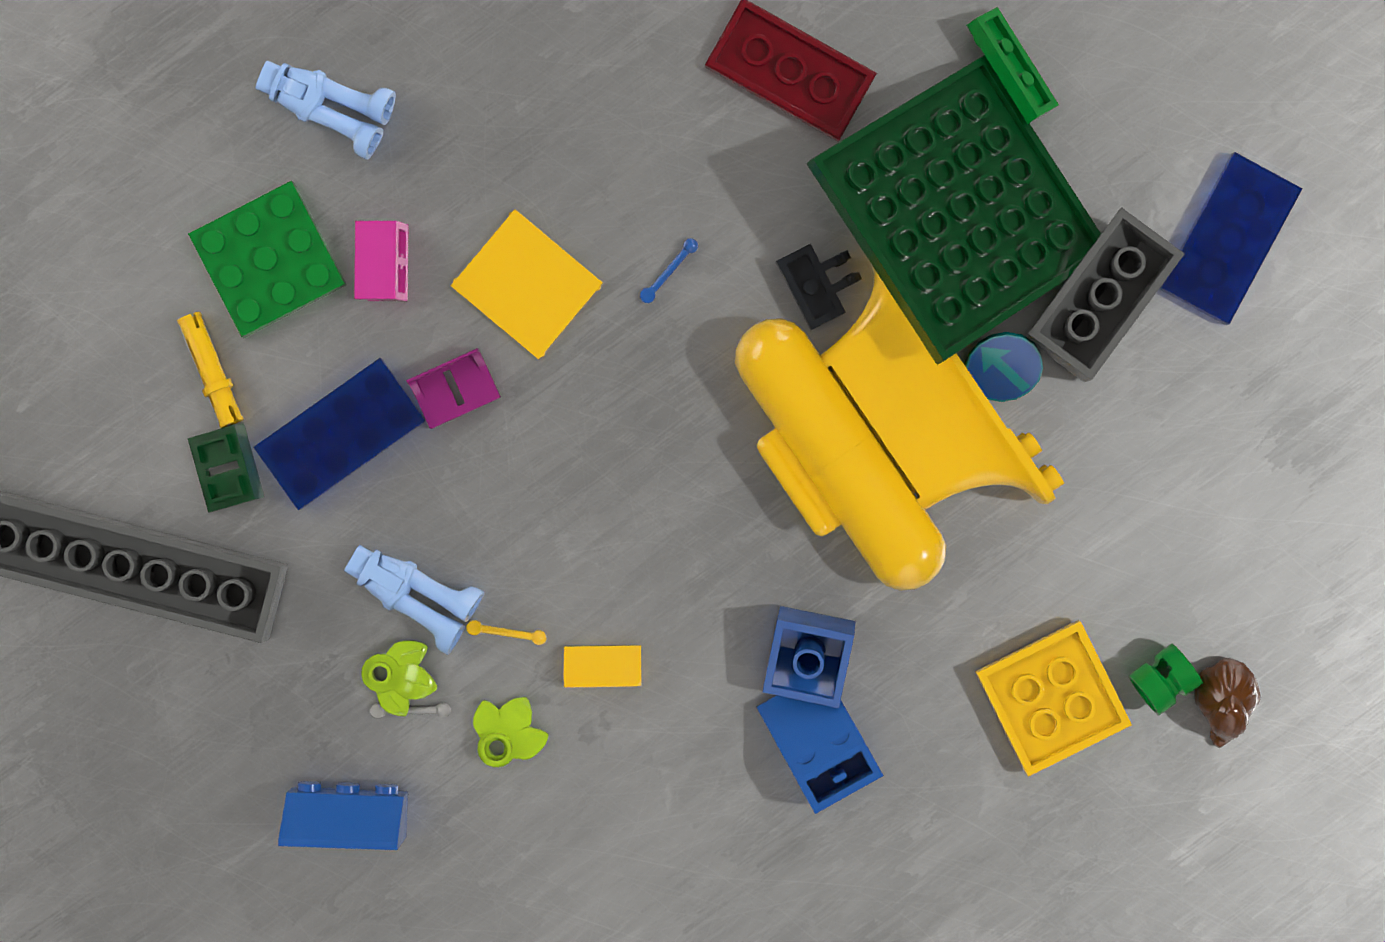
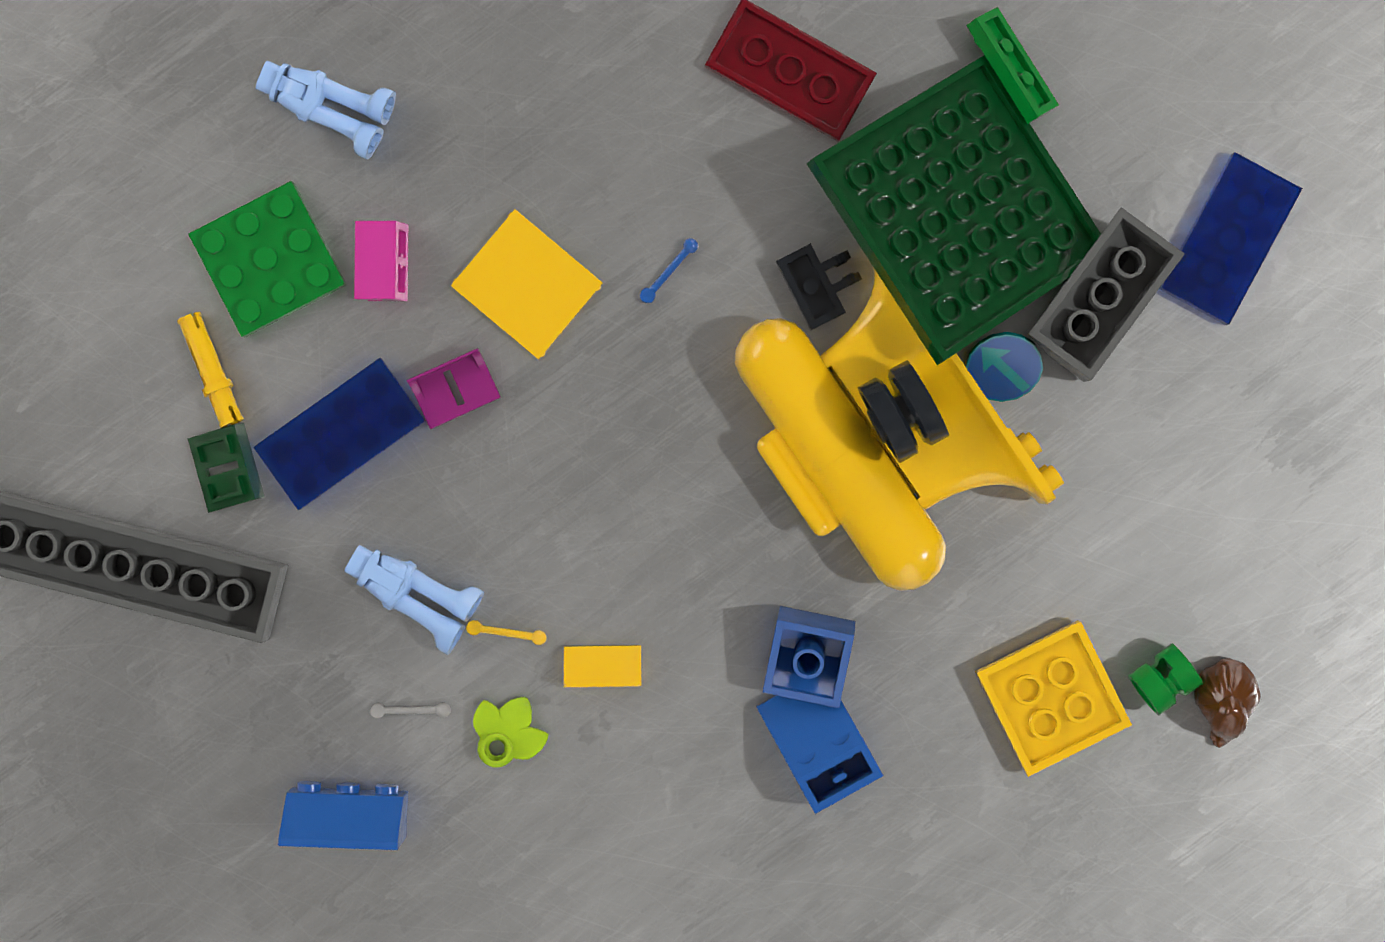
lime plate [361,640,438,716] -> none
none -> black wheel [857,360,949,463]

